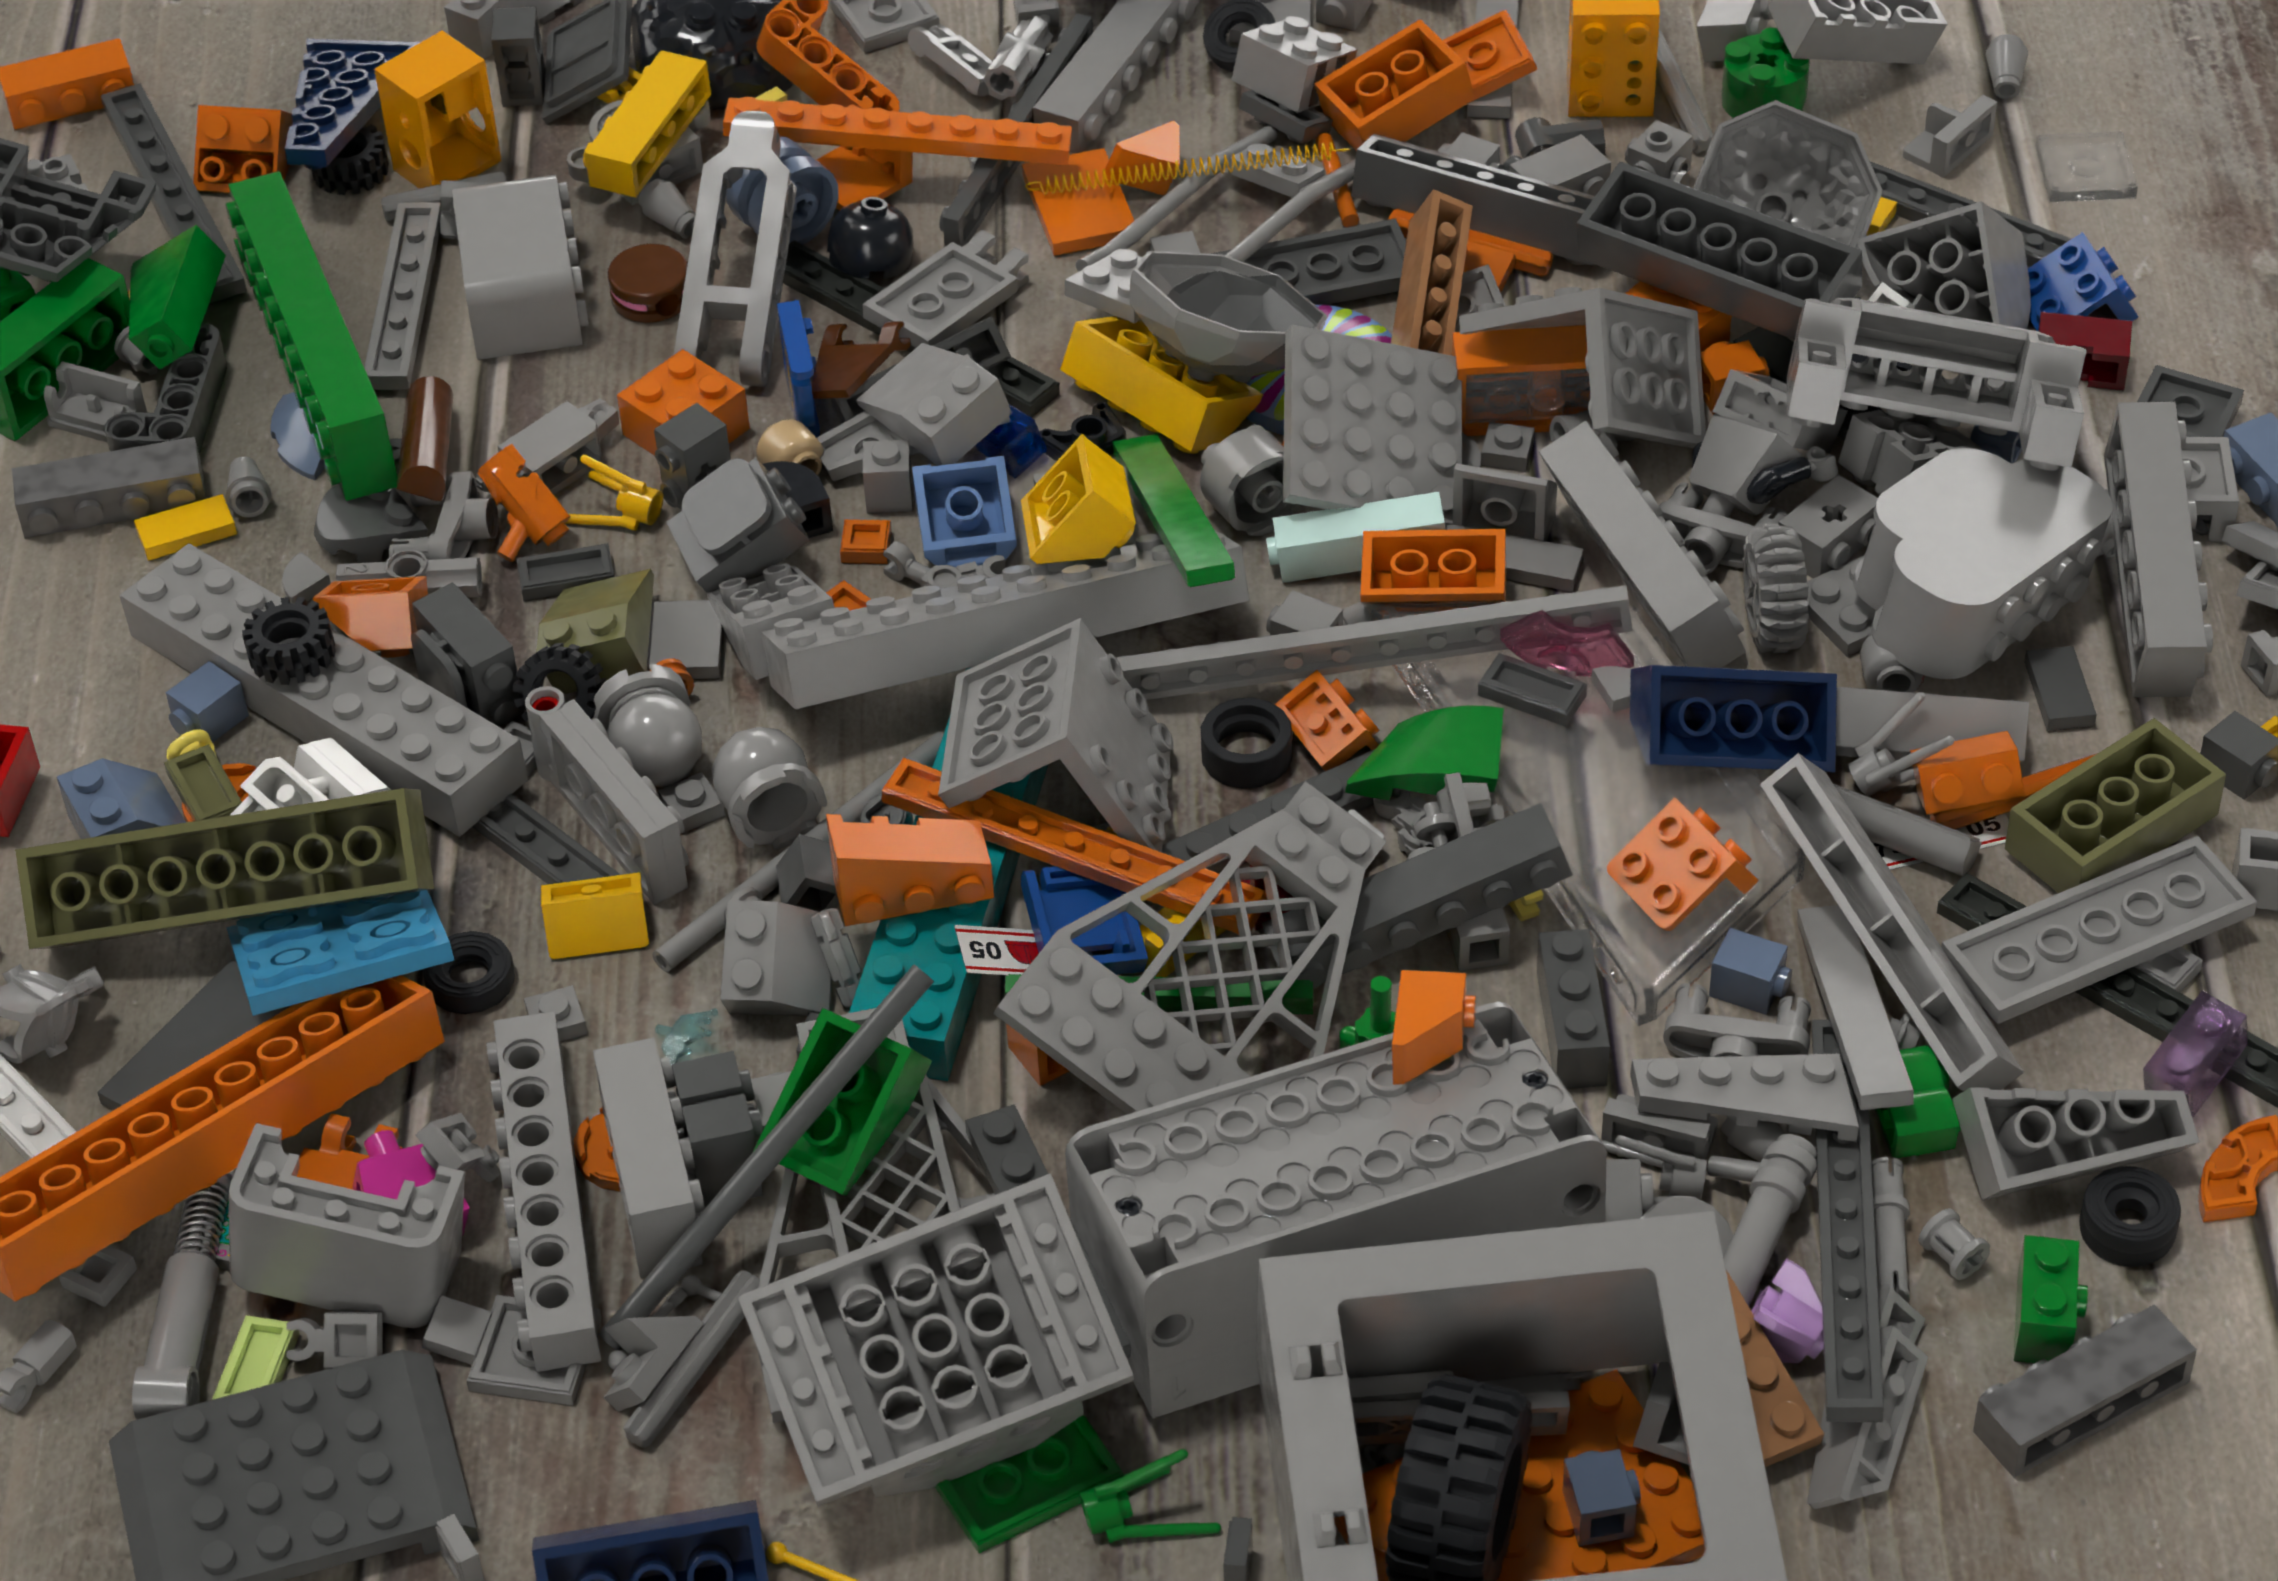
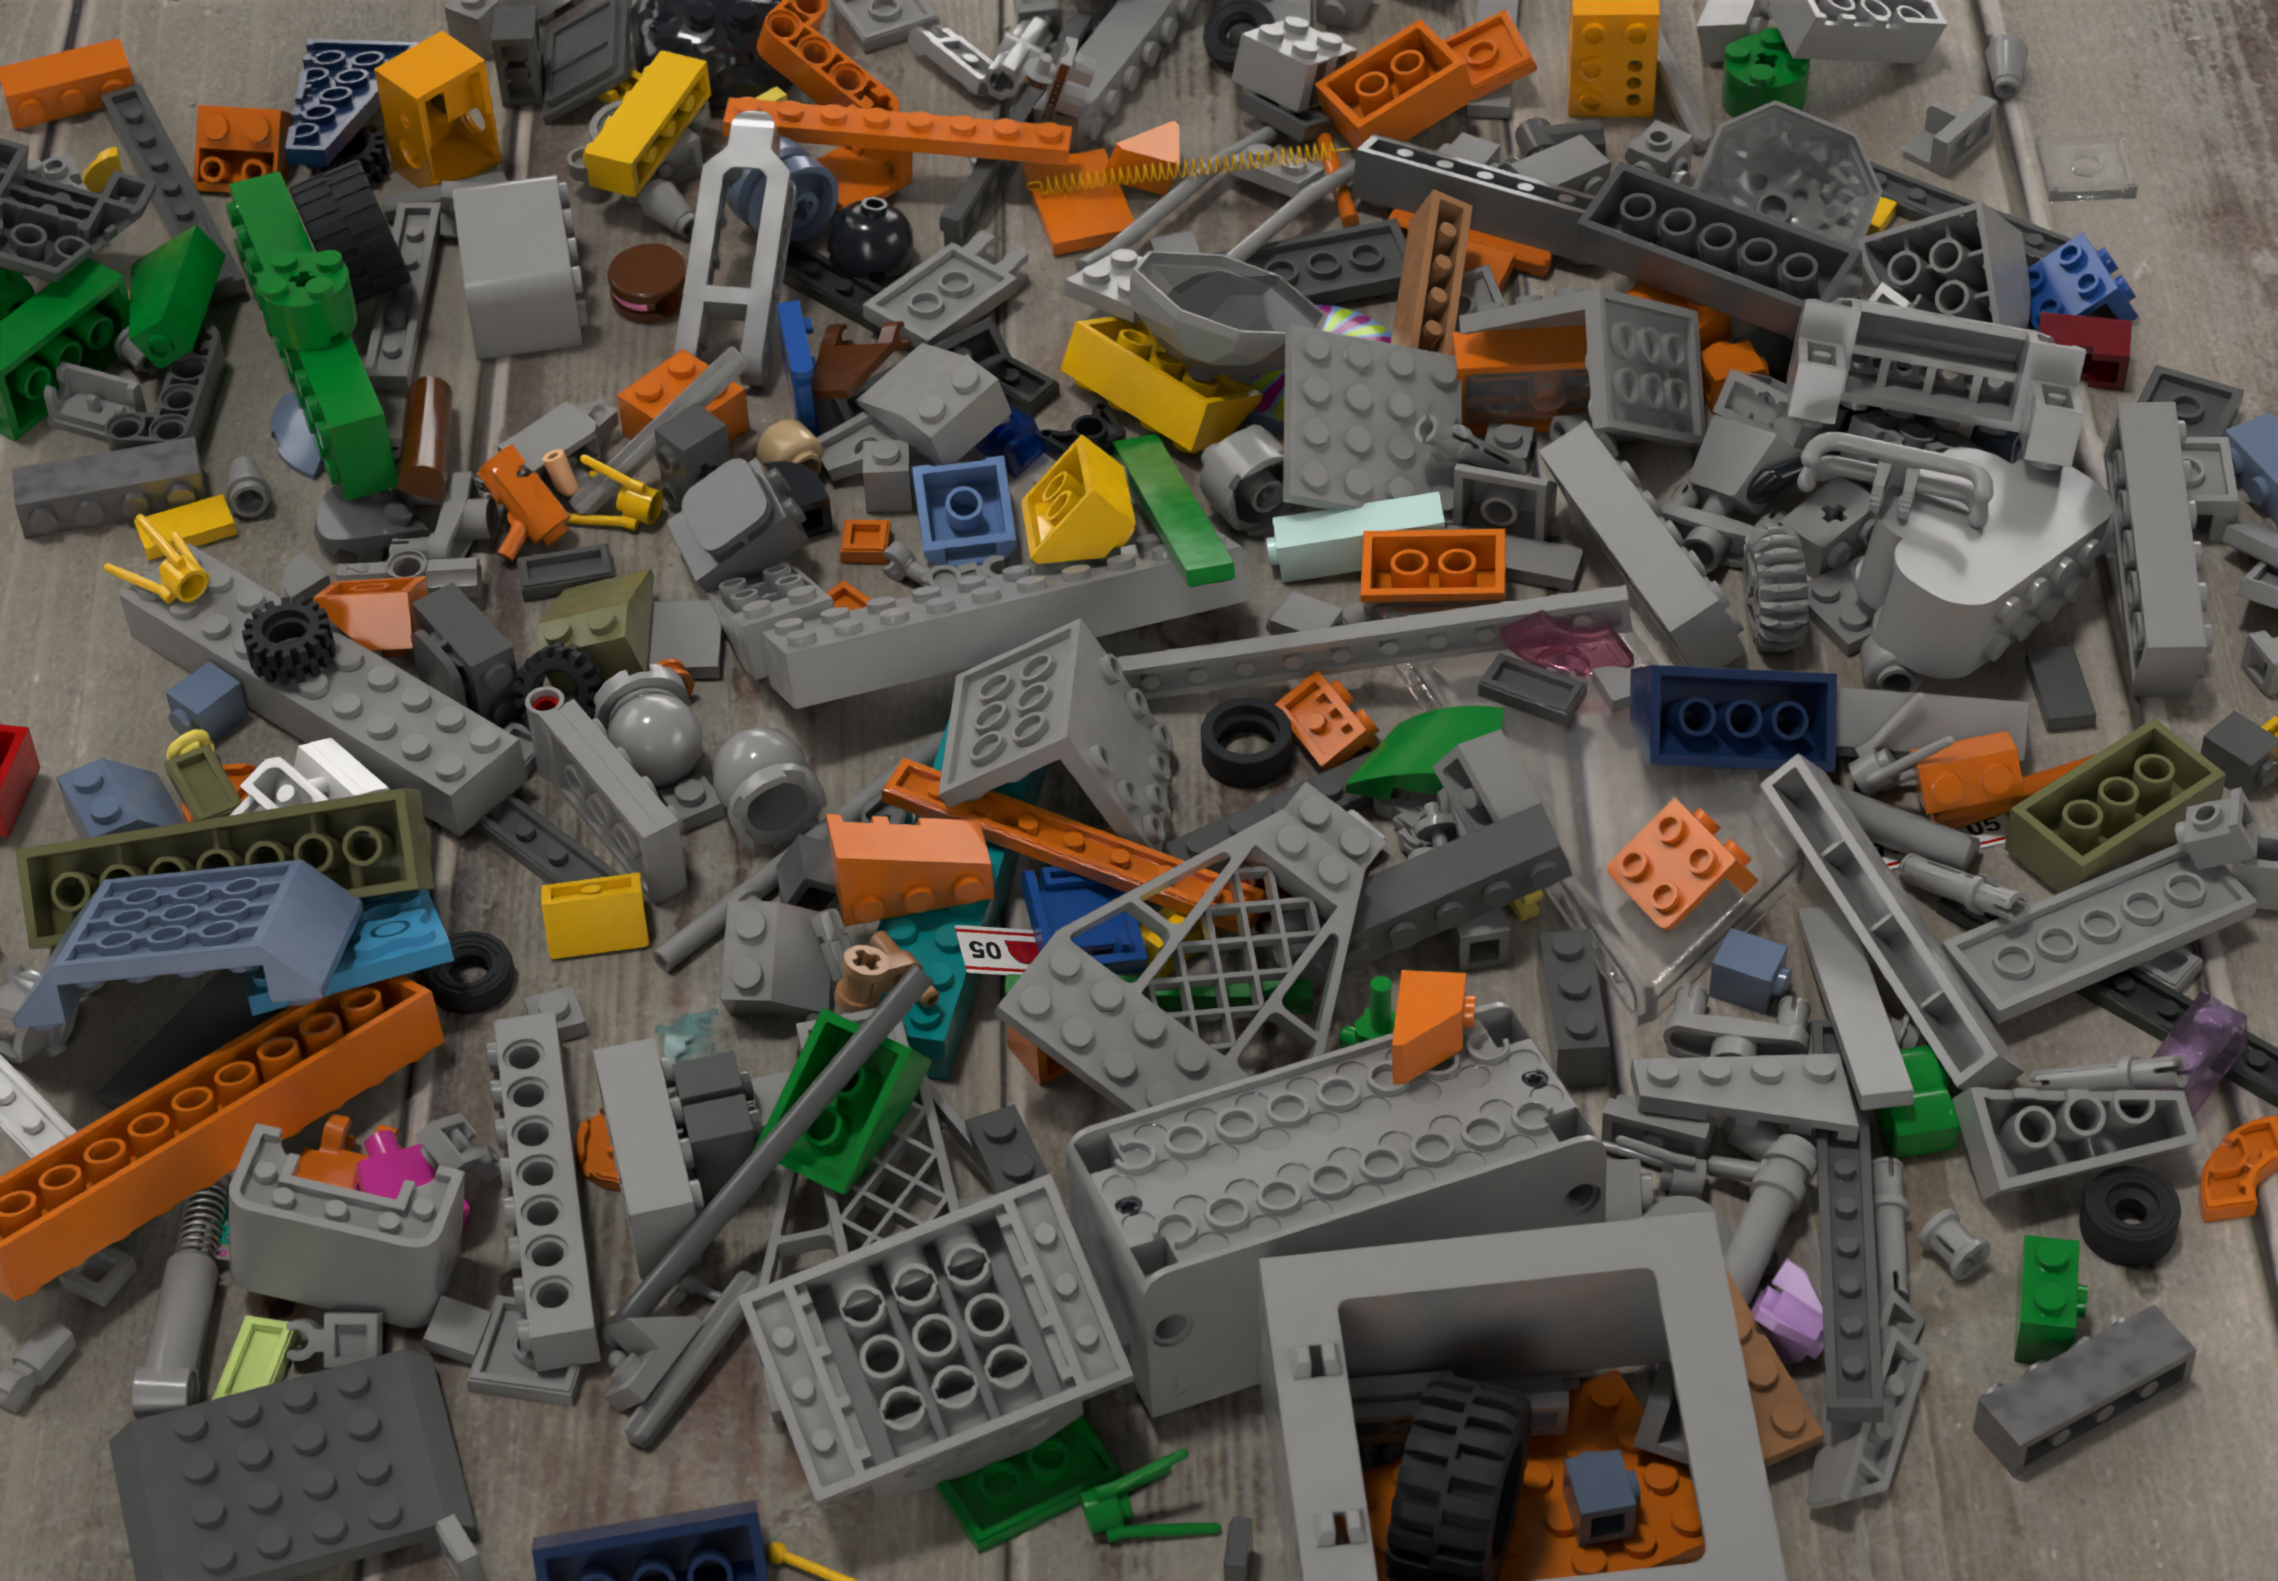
none -> sand blue slope [13,860,363,1031]
none -> yellow tile [82,146,123,193]
none -> yellow plant [103,514,210,604]
none -> green brick [257,250,358,351]
none -> black tyre [289,159,411,305]
none -> light nougat arm [542,449,591,499]
none -> light grey axle [570,347,748,515]
none -> medium nougat piece [834,931,939,1013]
none -> light grey hips [1022,36,1098,122]
none -> light grey pin [1415,414,1527,476]
none -> light grey brick [1433,729,1549,833]
none -> light grey piece [1797,432,1994,528]
none -> light grey pin [1898,853,2030,923]
none -> light grey pin [2029,1053,2188,1092]
none -> light grey brick [2175,787,2260,870]

